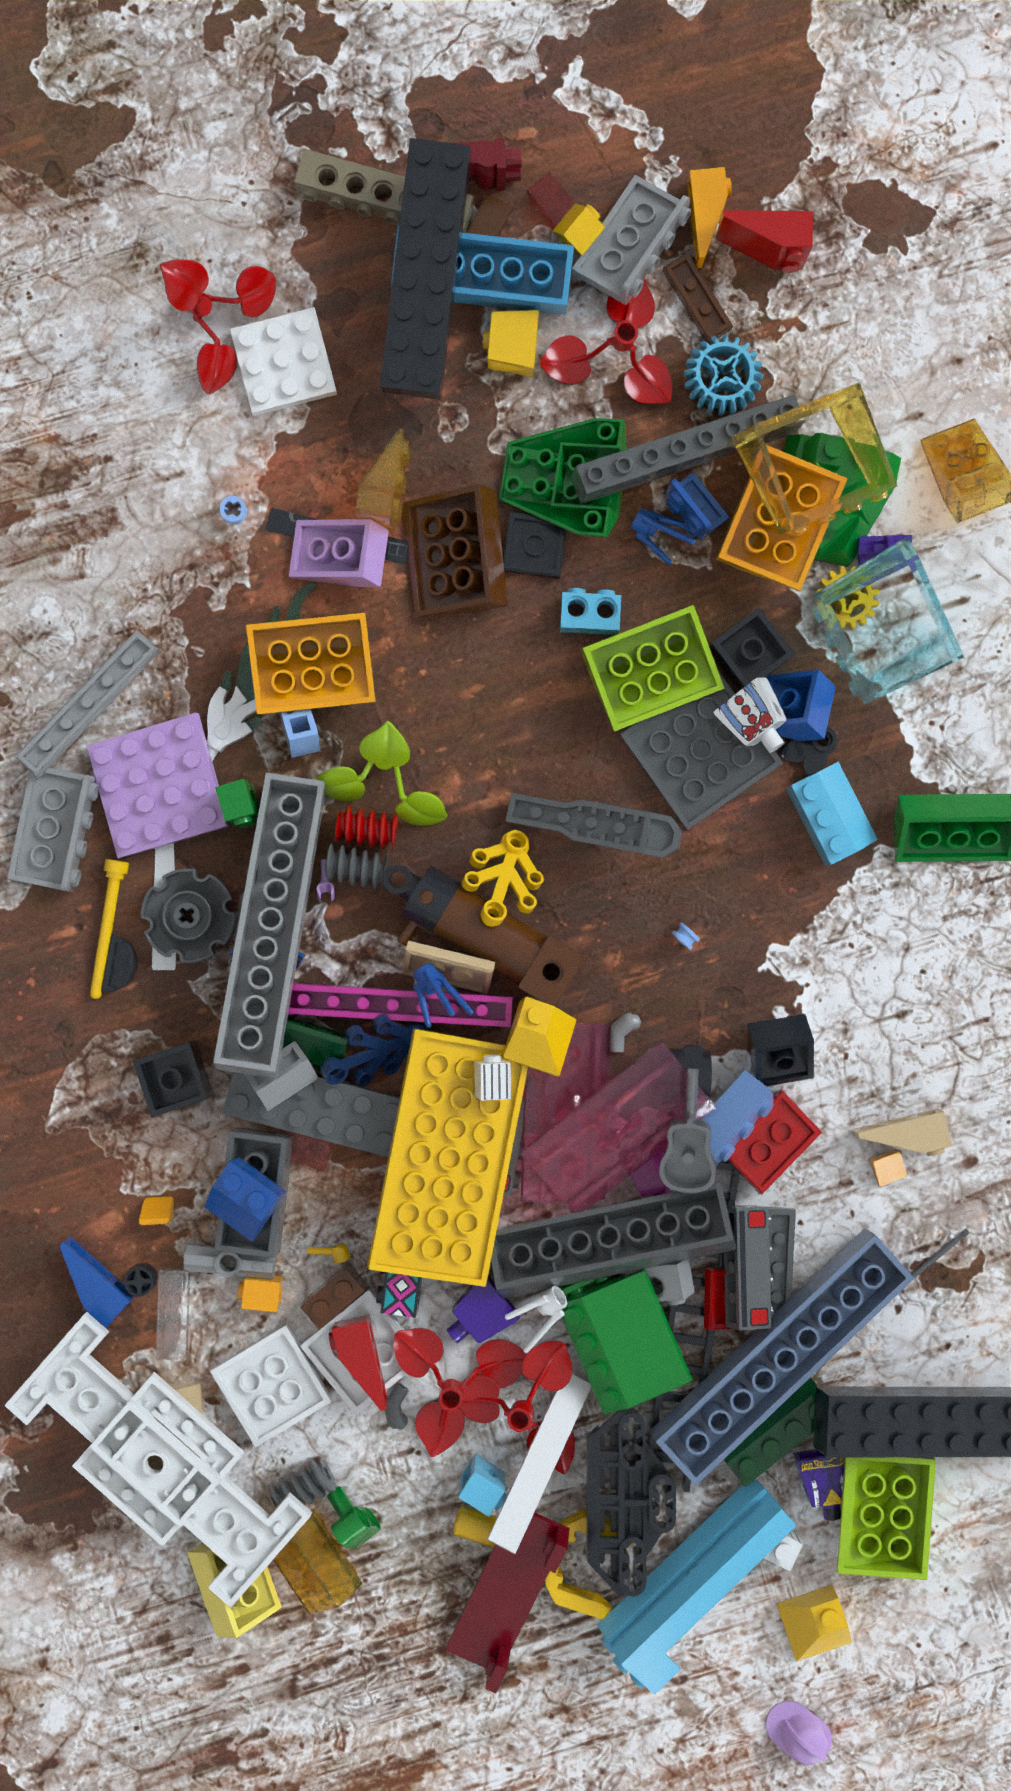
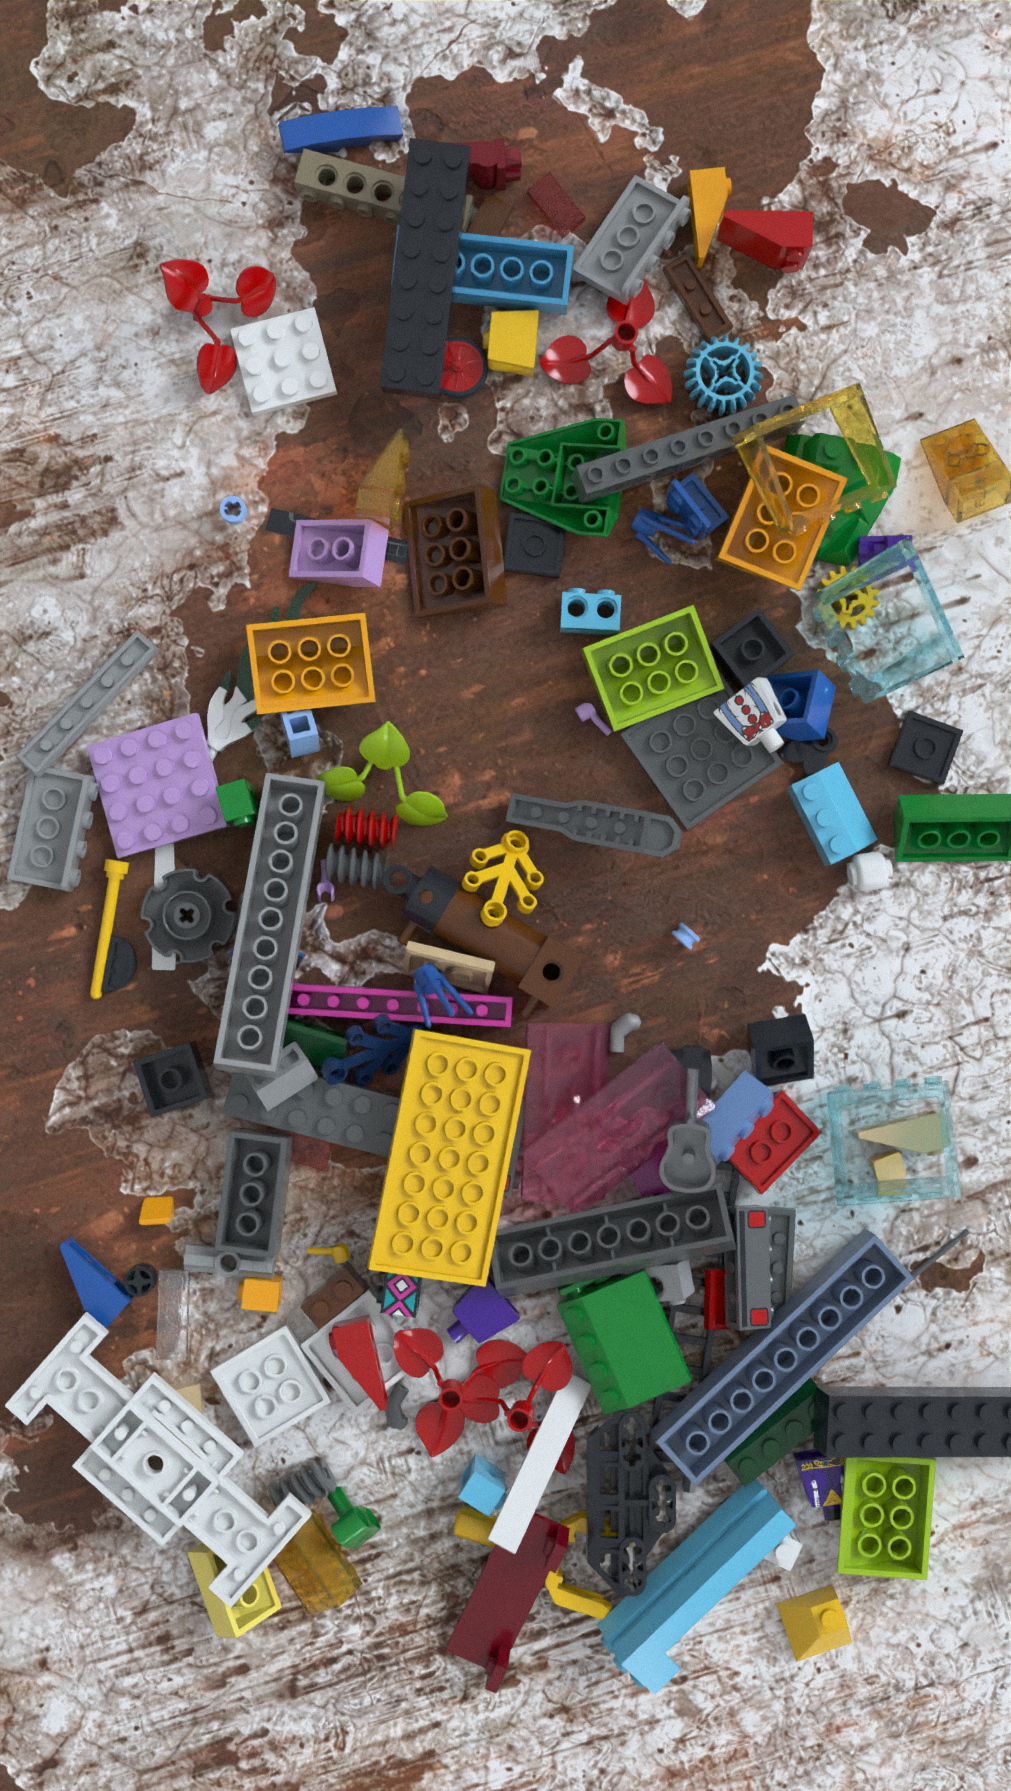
blue slope [204,1157,287,1242] -> none
white brick [474,1055,511,1101] -> none
yellow slope [502,997,576,1077] -> none
white plant [505,1286,567,1353] -> none
yellow brick [552,203,605,255] -> none
lavender piece [766,1701,832,1765] -> none
none -> blue slope [278,106,403,153]
none -> red wheel [442,337,489,398]
none -> lavender hand [575,703,612,736]
none -> clear light blue windscreen [827,1076,962,1206]
none -> white head [847,851,893,892]
none -> black tile [887,710,964,786]

